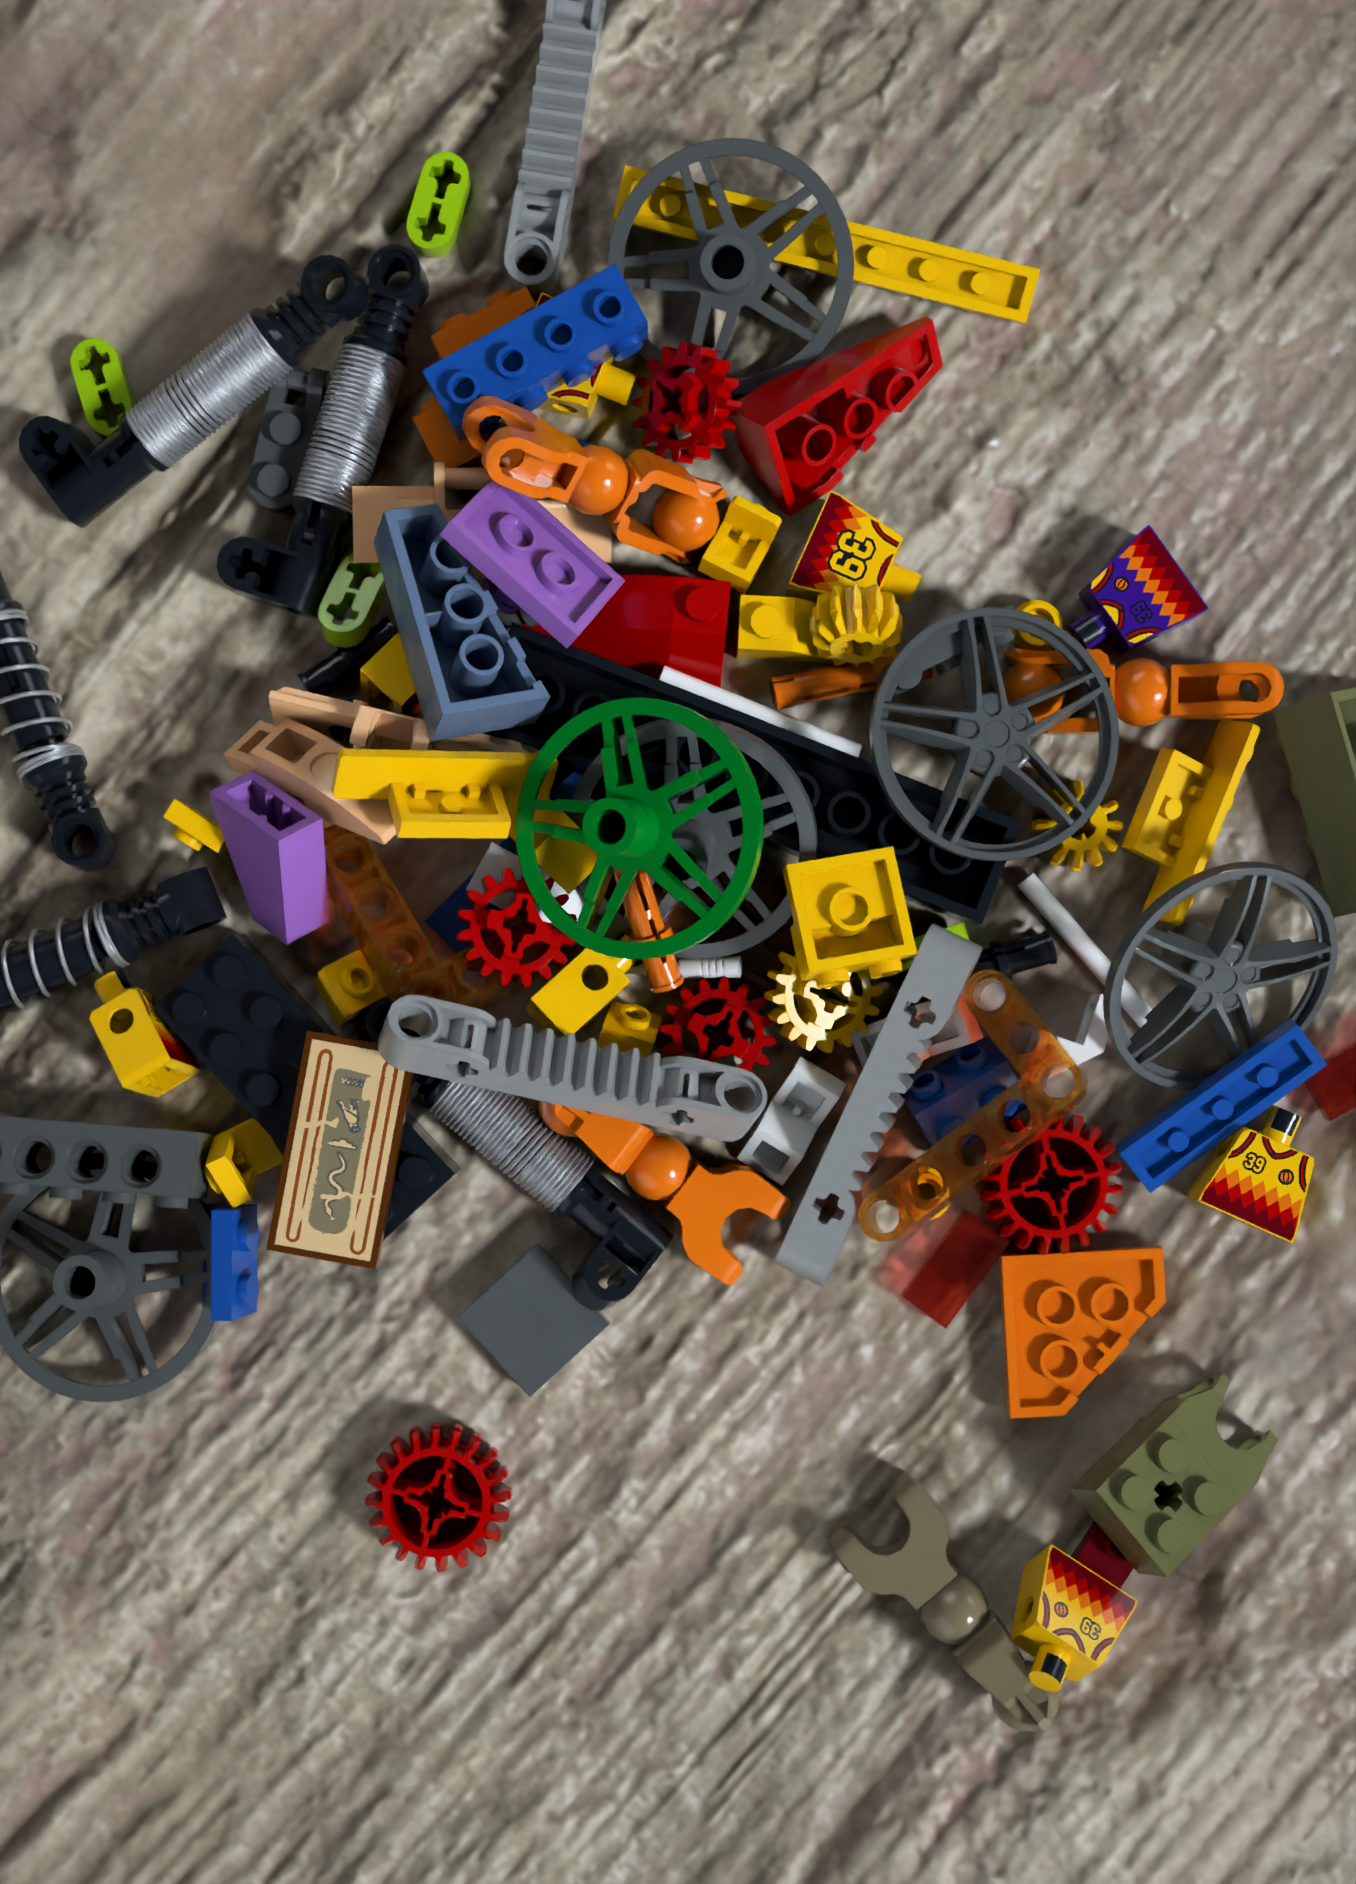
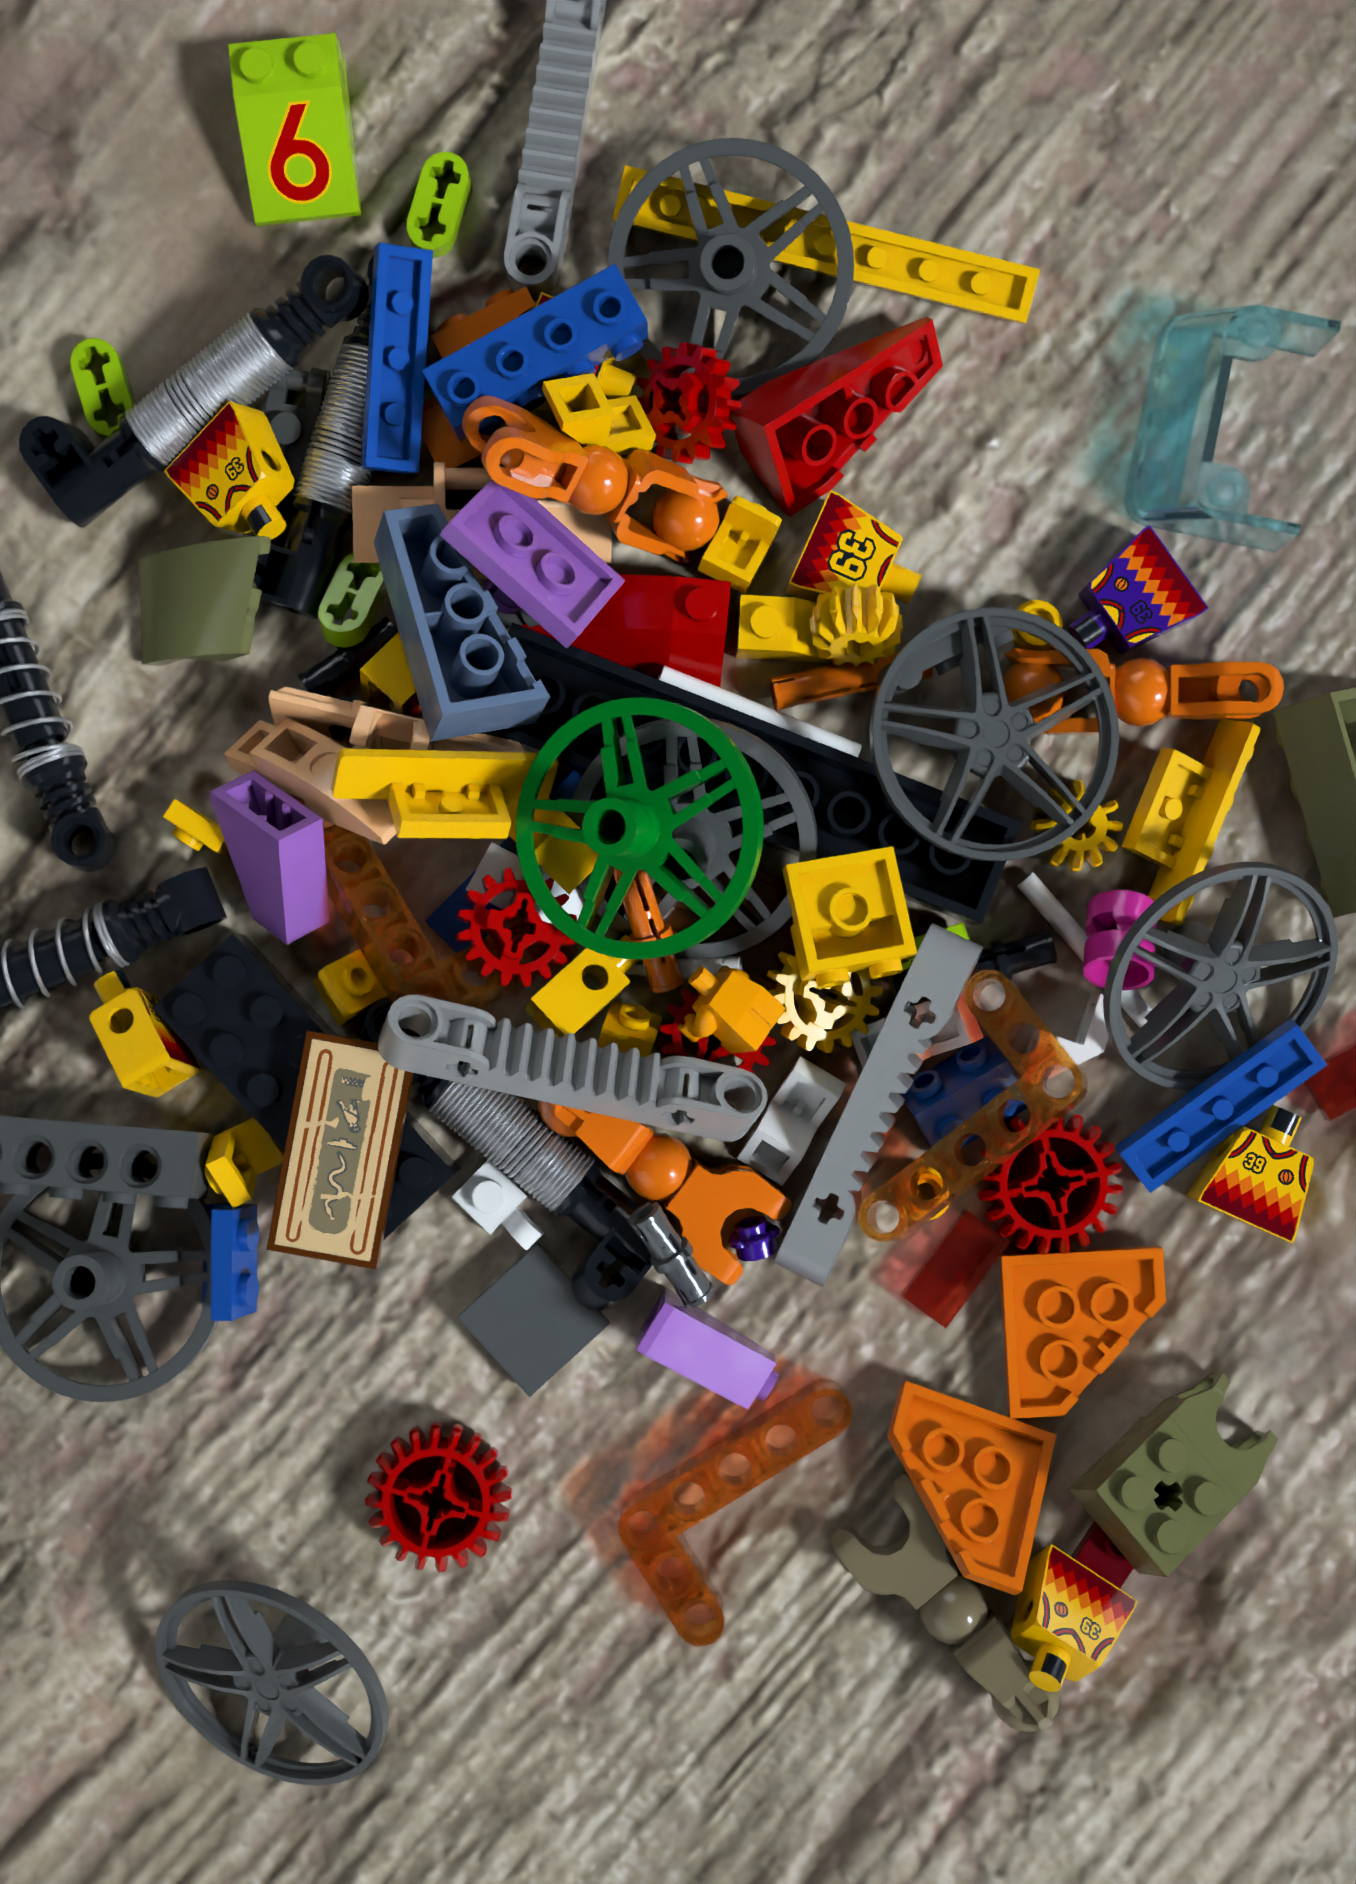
none -> olive slope [139,536,271,666]
none -> dark grey wheel [155,1580,389,1786]
none -> torso [164,401,295,540]
none -> lime slope [228,33,362,227]
none -> blue plate [361,242,433,475]
none -> white plate [452,1160,545,1250]
none -> yellow slope [542,373,656,455]
none -> clear orange beam [618,1379,852,1646]
none -> dark grey pin [628,1202,714,1308]
none -> medium lavender slope [636,1288,779,1410]
none -> light orange piece [678,966,786,1054]
none -> dark purple plate [728,1216,780,1262]
none -> orange plate [887,1381,1057,1595]
none -> dark pink wheel [1083,890,1157,991]
none -> clear light blue windscreen [1124,305,1341,553]

